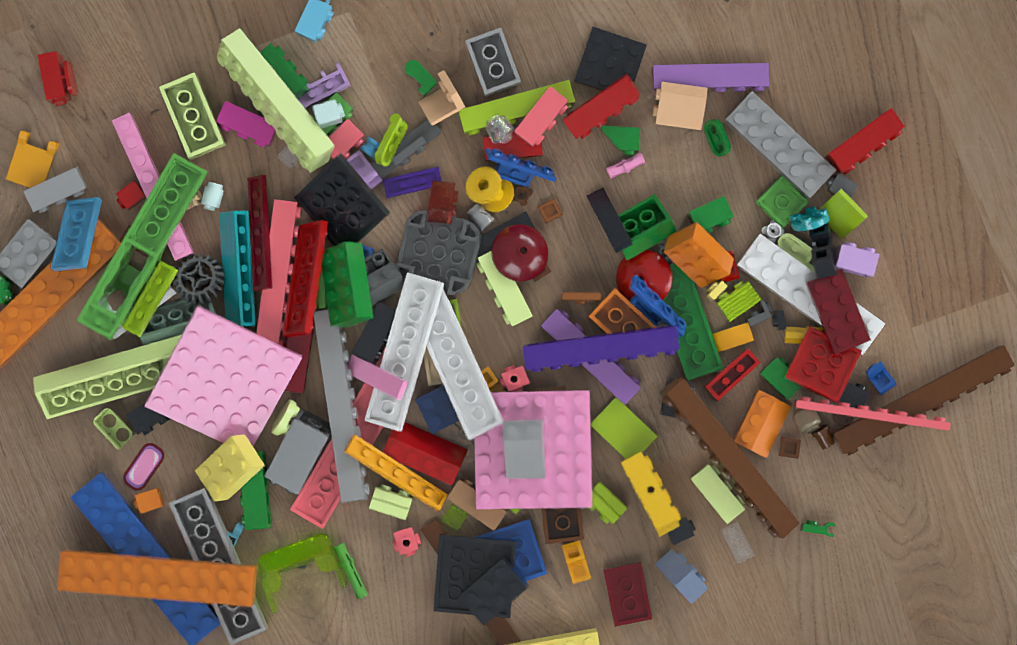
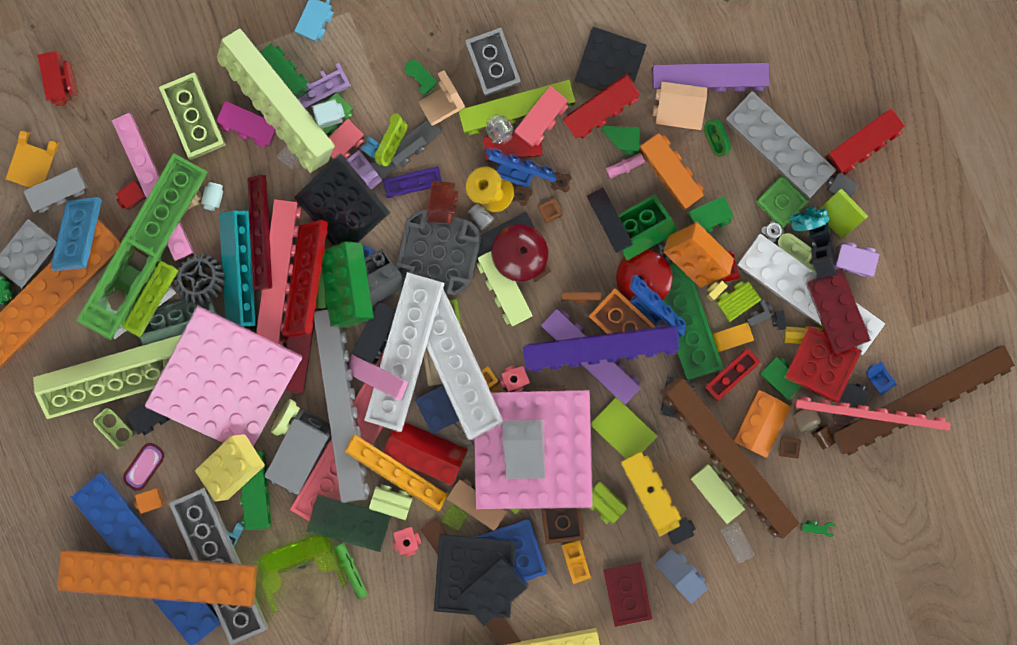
none -> clear green tile [306,494,391,552]
none -> reddish brown plate [551,172,571,192]
none -> orange brick [639,133,705,211]

